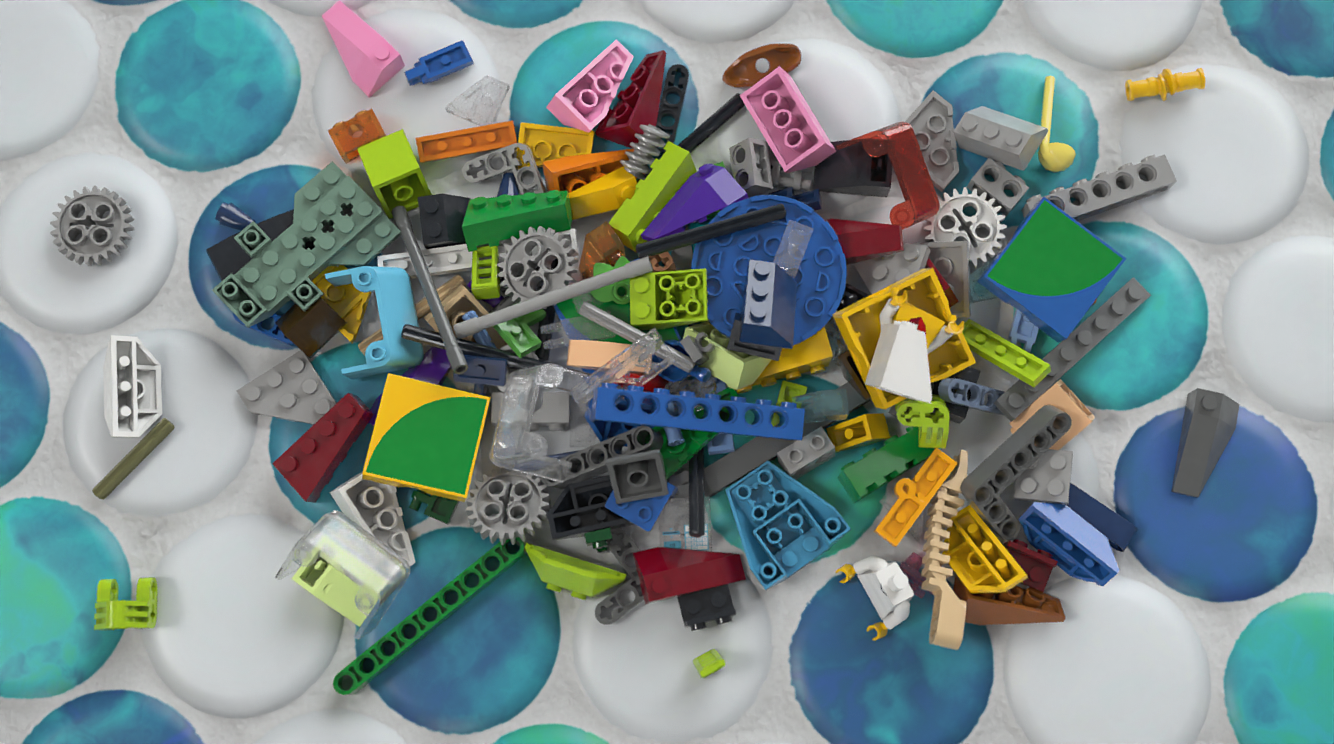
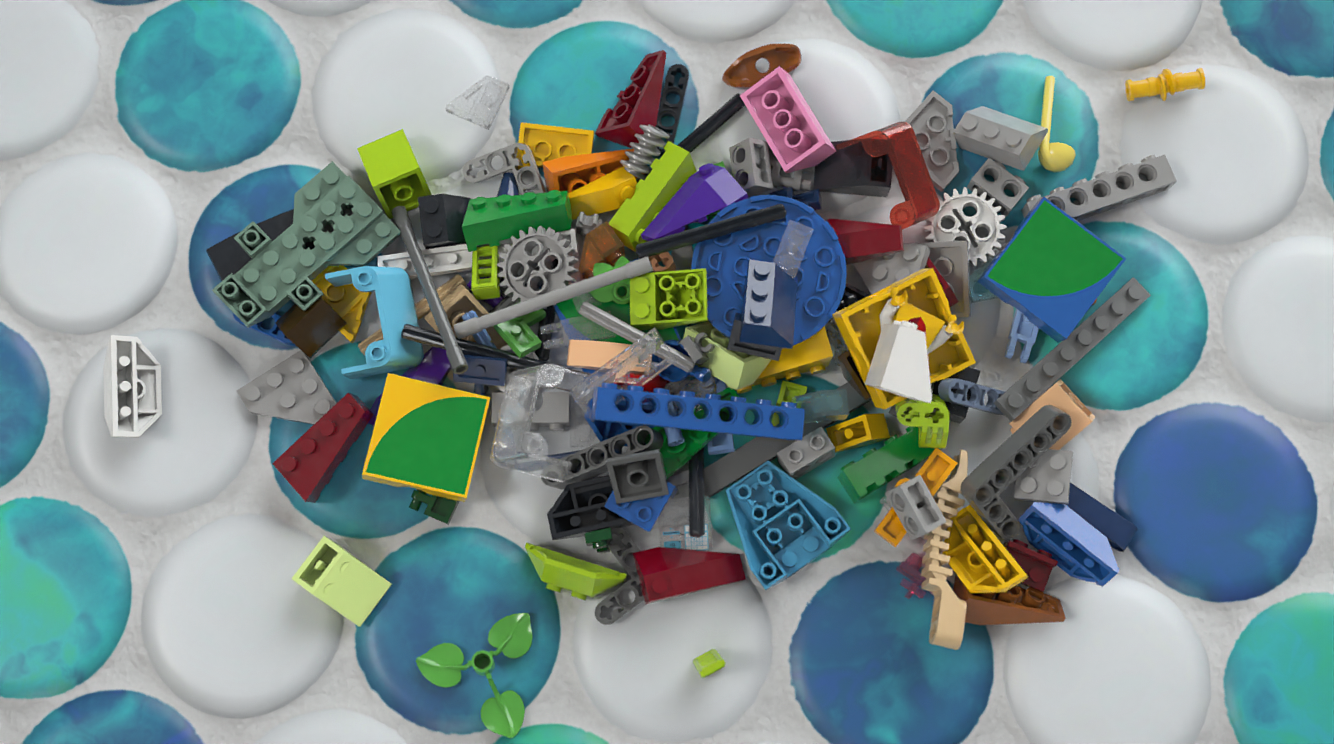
light grey gear [50,186,135,266] -> none
olive axle [92,418,174,500] -> none
lime piece [94,577,157,631] -> none
dark blue cone [215,202,256,231] -> none
clear windscreen [275,511,410,640] -> none
bright pink wedge [322,0,405,98] -> none
clear orange brick [327,109,386,164] -> none
white wedge [330,472,416,577] -> none
green beam [333,537,526,695] -> none
blue hinge [404,40,474,86] -> none
orange plate [415,120,517,163] -> none
light grey gear [466,466,551,545] -> none
bright pink wedge [546,39,633,132] -> none
black bracket [677,584,736,631] -> none
white torso [835,556,914,641] -> none
lime plate [962,319,1051,388] -> none
dark grey wedge [1171,388,1240,498] -> none
none -> bright green plant [416,613,533,738]
none -> light grey plate [576,212,603,239]
none -> light grey brick [885,475,946,540]

